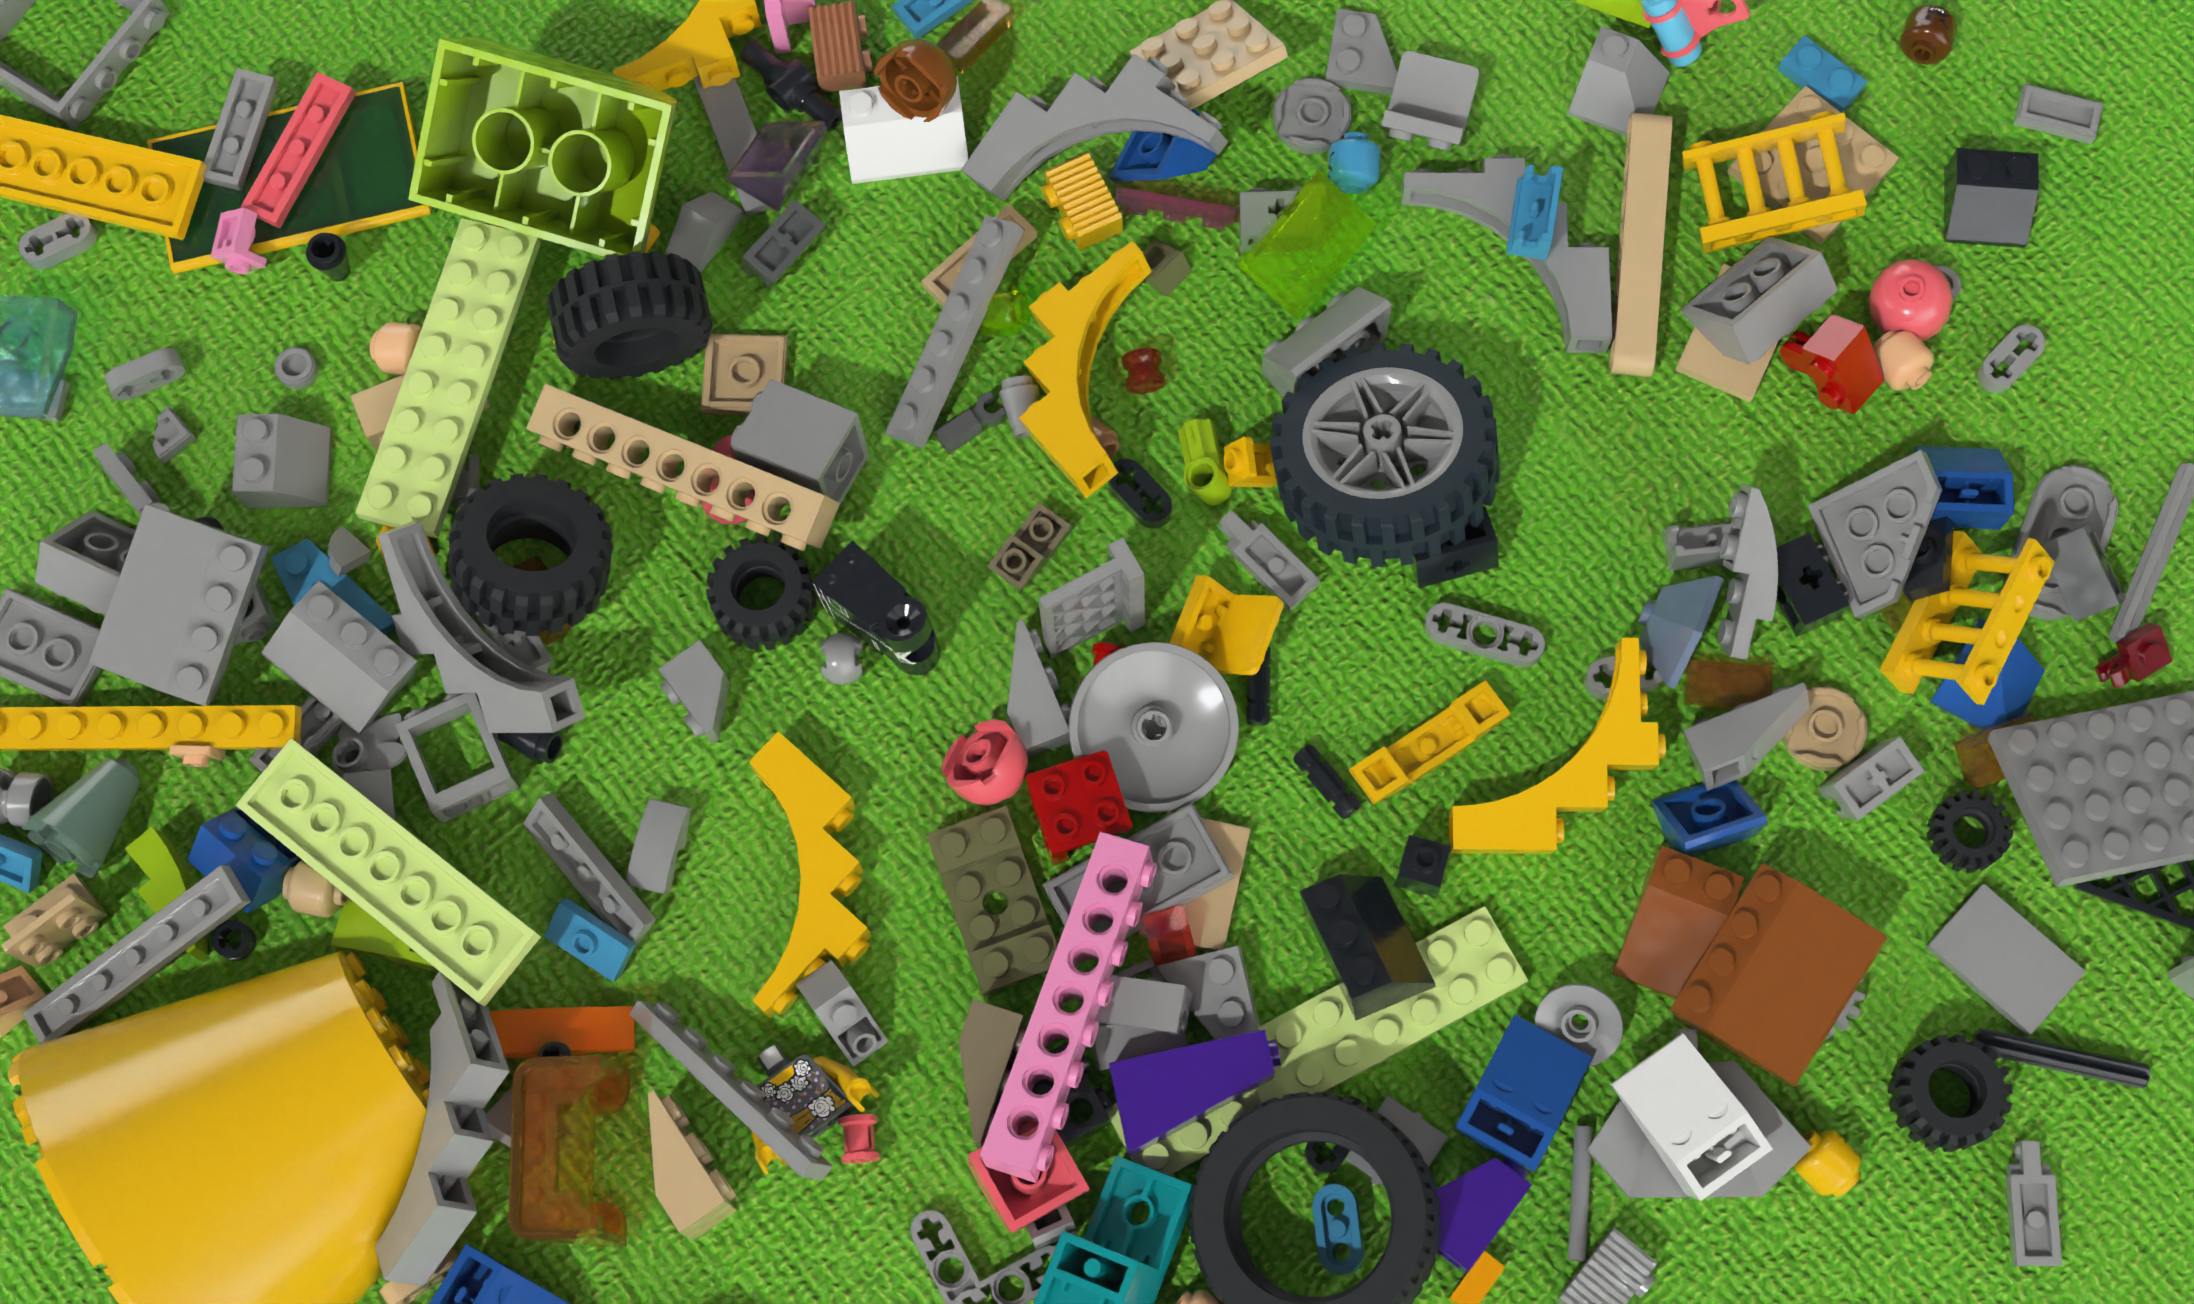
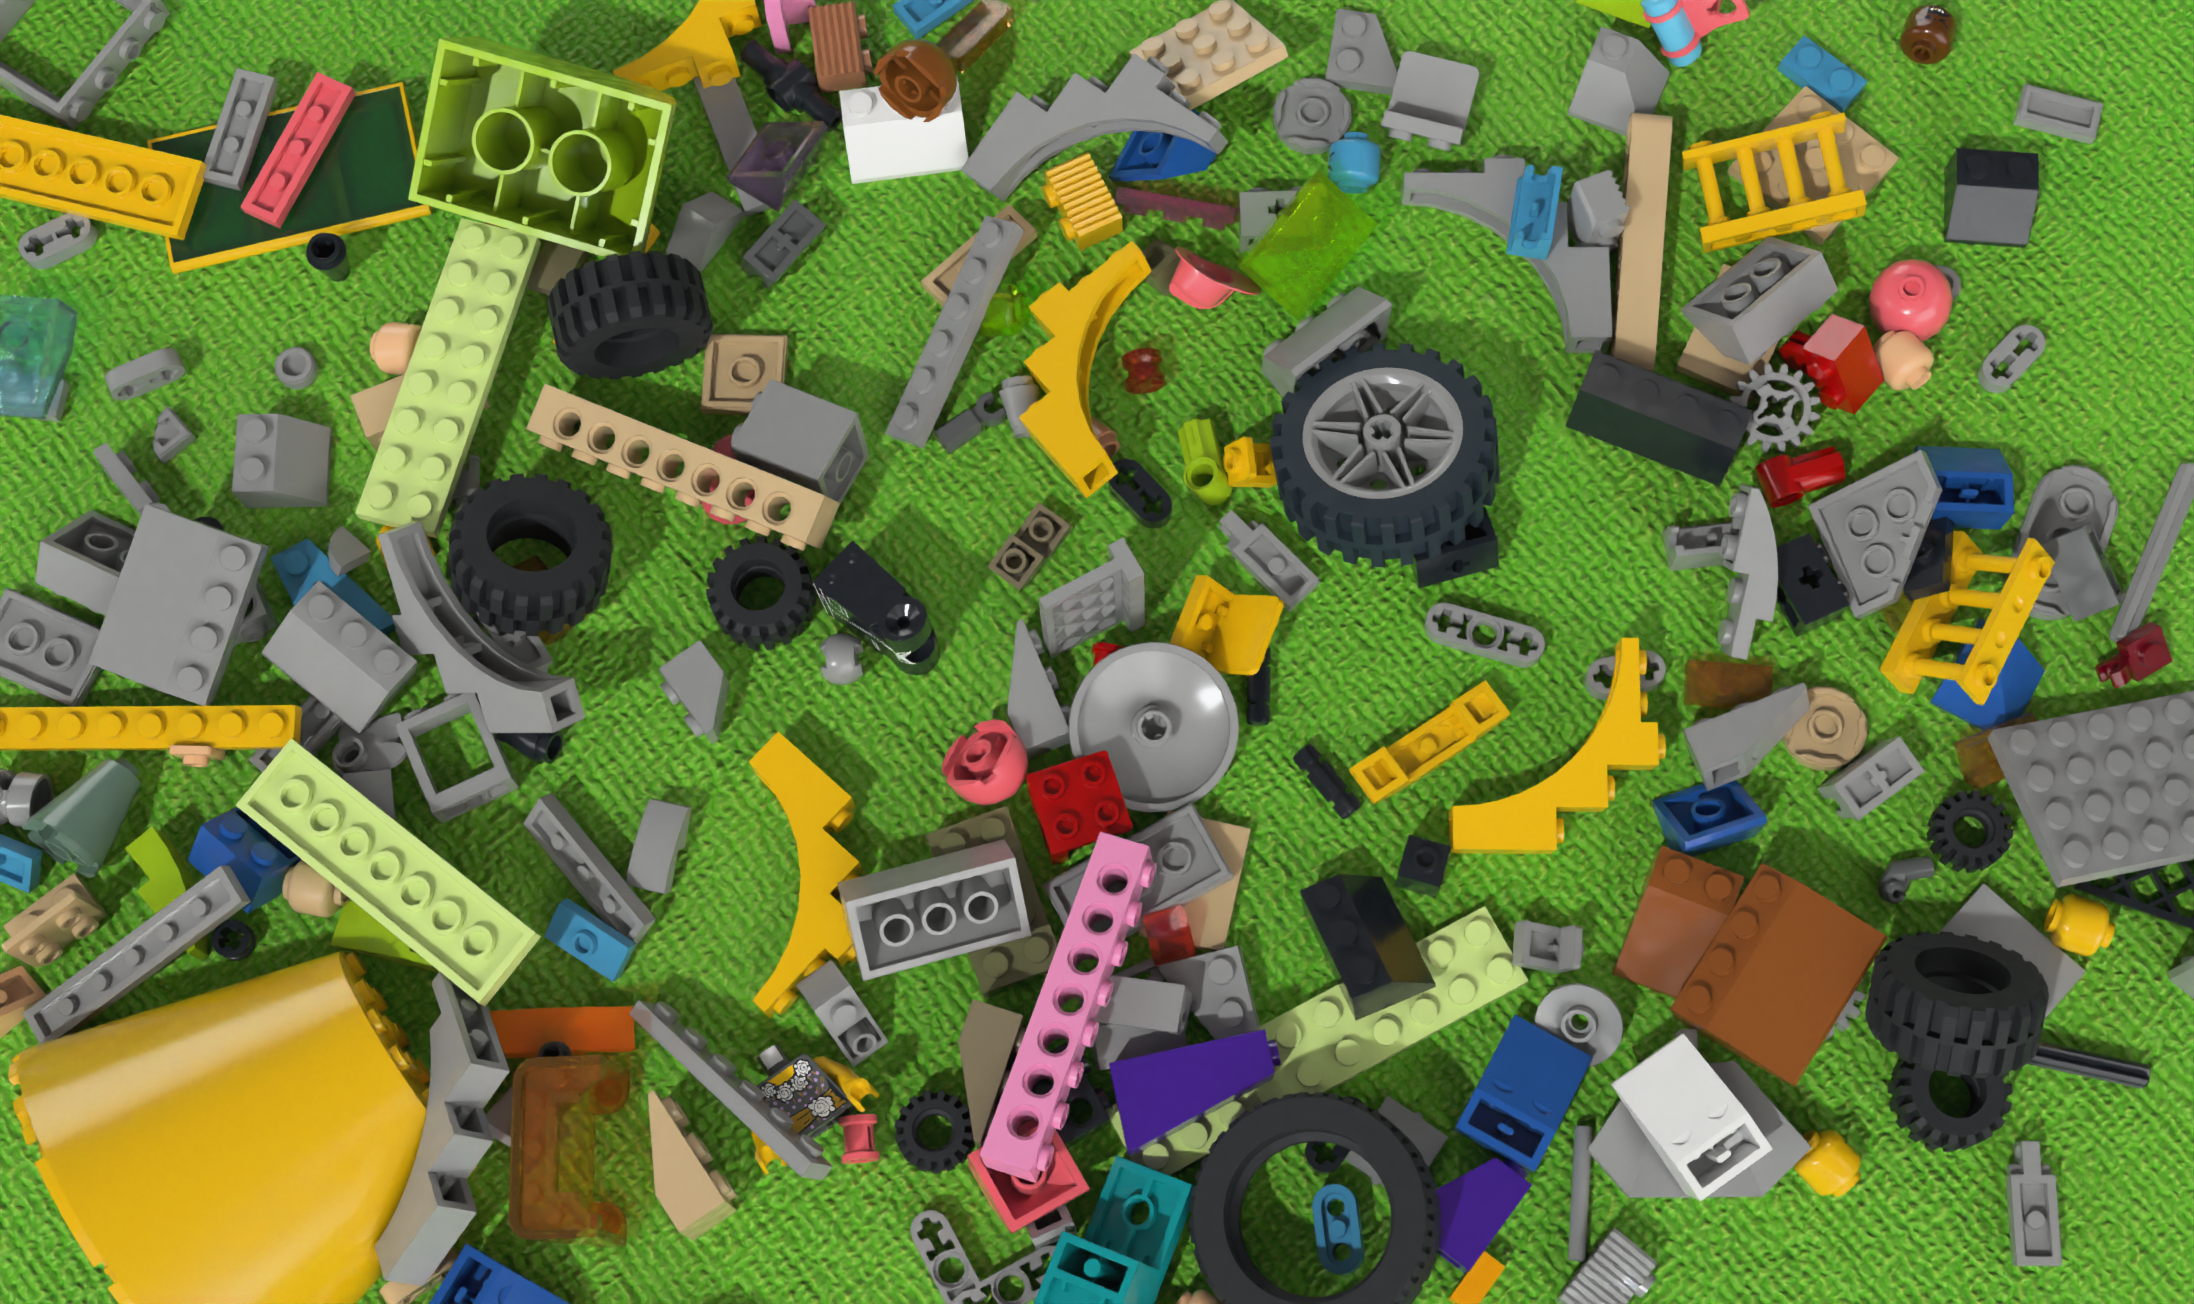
bright pink bracket [211,207,267,274] -> none
sand blue slope [1637,576,1723,689] -> none
none -> dark tan slope [527,240,590,295]
none -> light grey slope [837,839,1031,981]
none -> black tyre [895,1090,974,1174]
none -> coral piece [1169,246,1261,309]
none -> light grey bracket [1512,920,1584,974]
none -> black slope [1565,350,1753,486]
none -> light grey brick [1567,170,1630,253]
none -> light grey gear [1730,364,1821,453]
none -> red piece [1755,446,1846,508]
none -> black tyre [1865,931,2049,1078]
none -> dark grey arm [1878,856,1934,904]
none -> yellow head [2044,893,2115,957]

